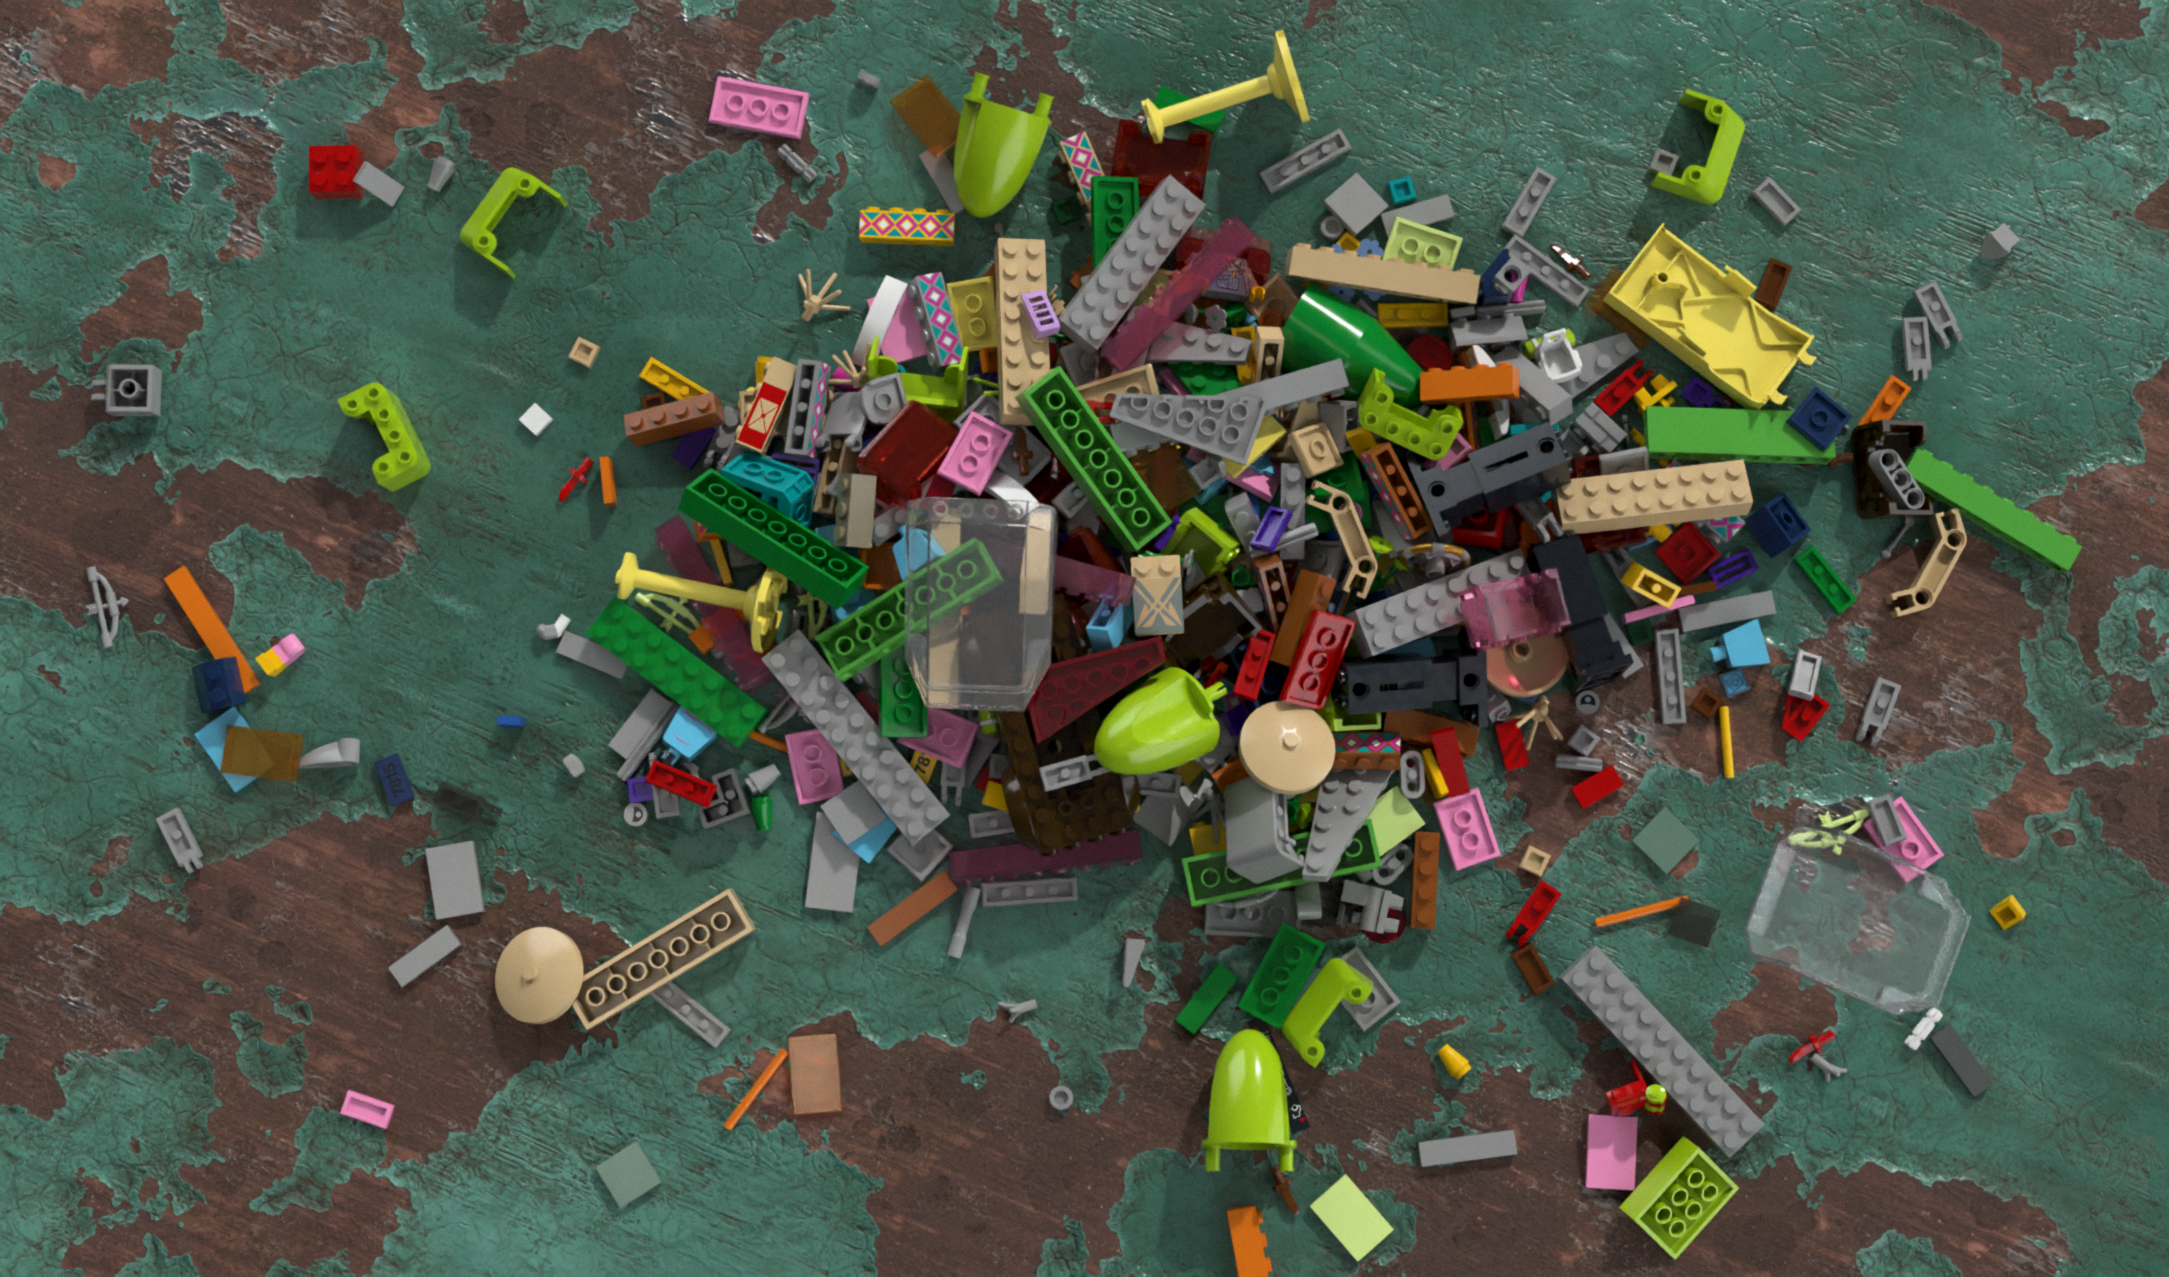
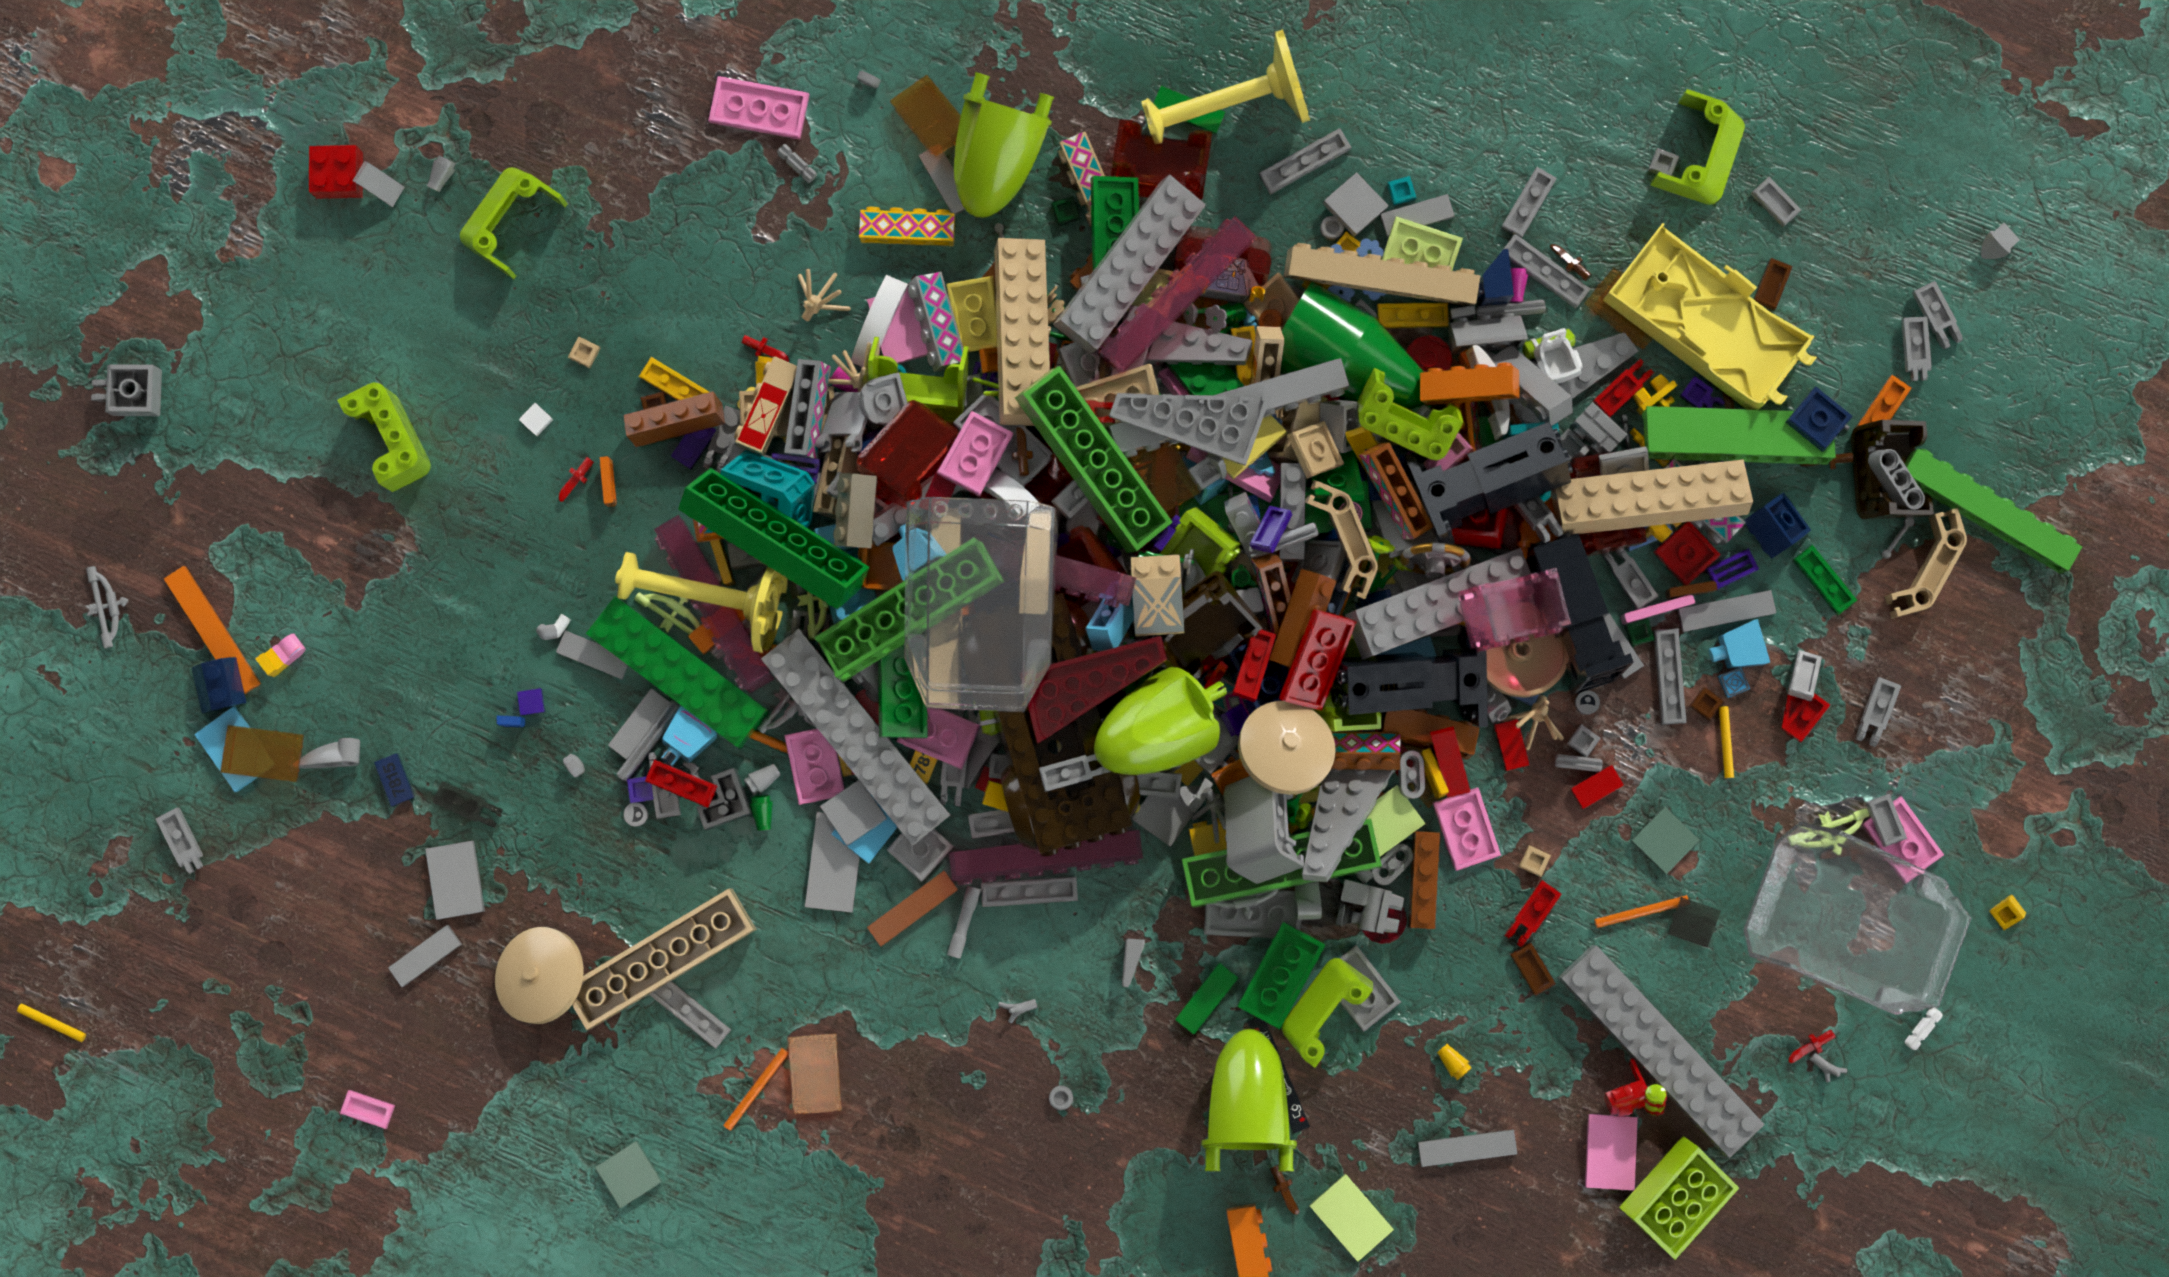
lavender slope [1021,289,1061,339] -> none
light grey brick [1492,255,1532,296] -> none
yellow slope [1621,561,1681,609] -> none
dark grey tile [1928,1024,1993,1097] -> none
none -> yellow bar [17,1003,86,1042]
none -> dark purple tile [517,688,545,716]
none -> red piece [741,335,789,362]

